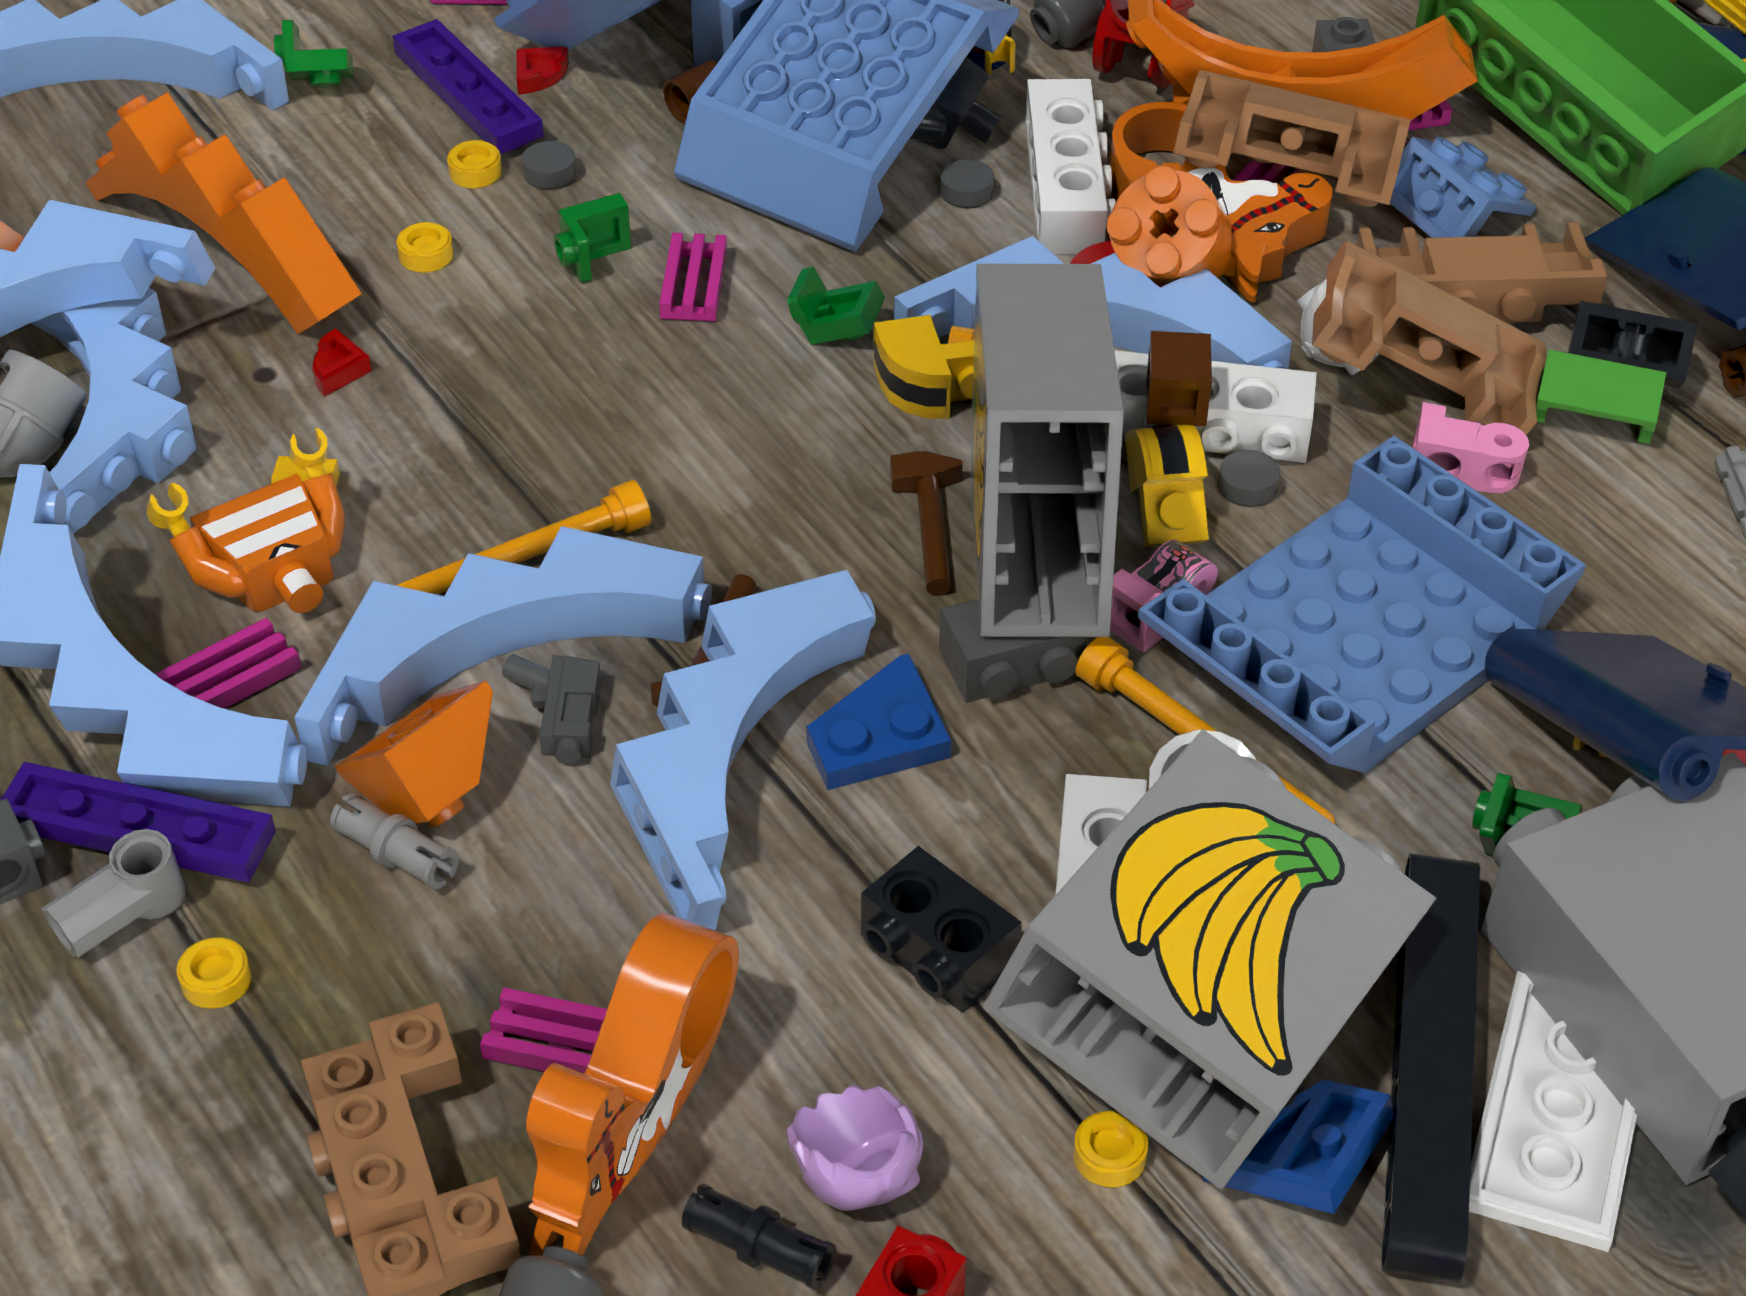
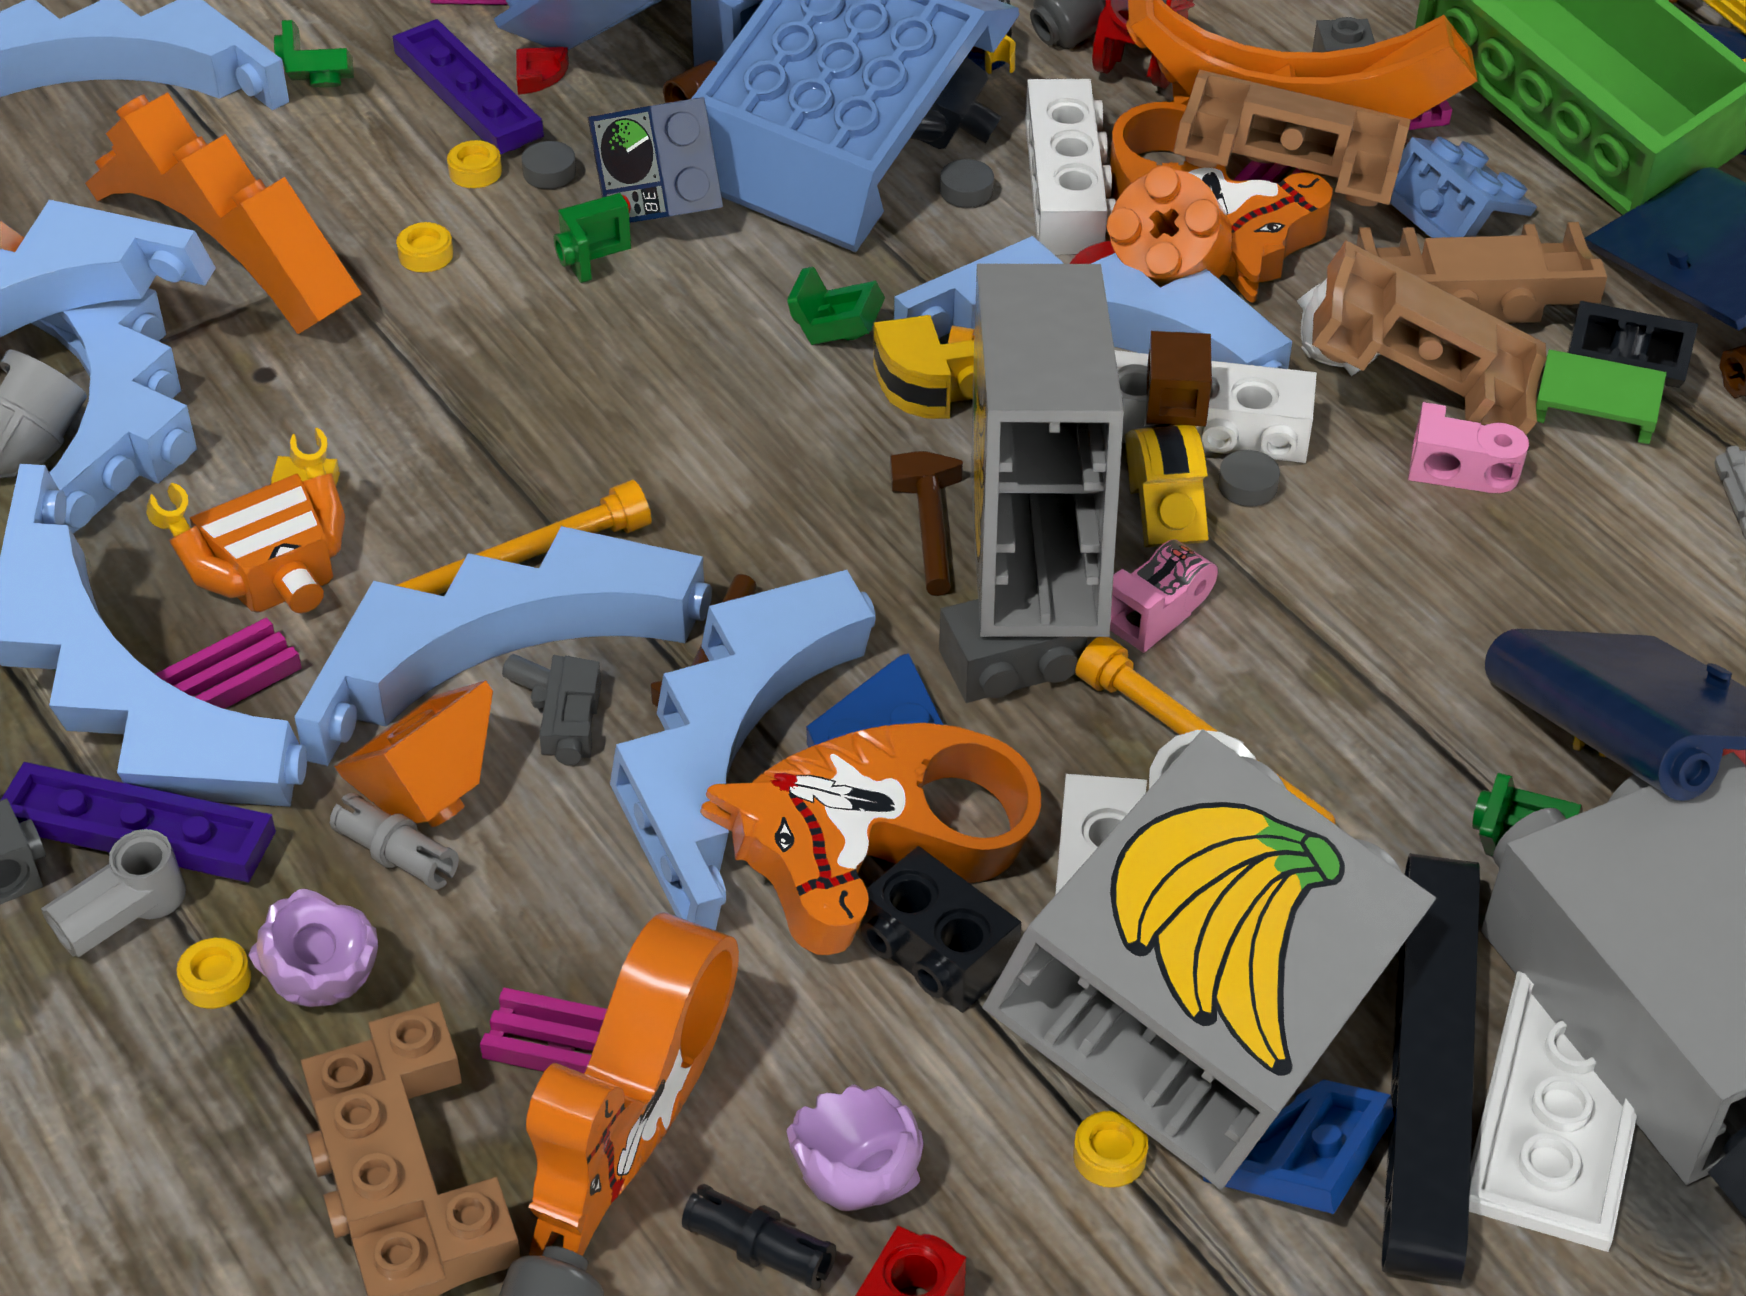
red tile [312,328,372,397] -> none
dark pink tile [659,232,727,322] -> none
medium blue slope [1138,436,1586,773] -> none
none -> lavender hair [249,889,378,1007]
none -> slope [587,97,723,223]
none -> orange animal [700,723,1041,955]

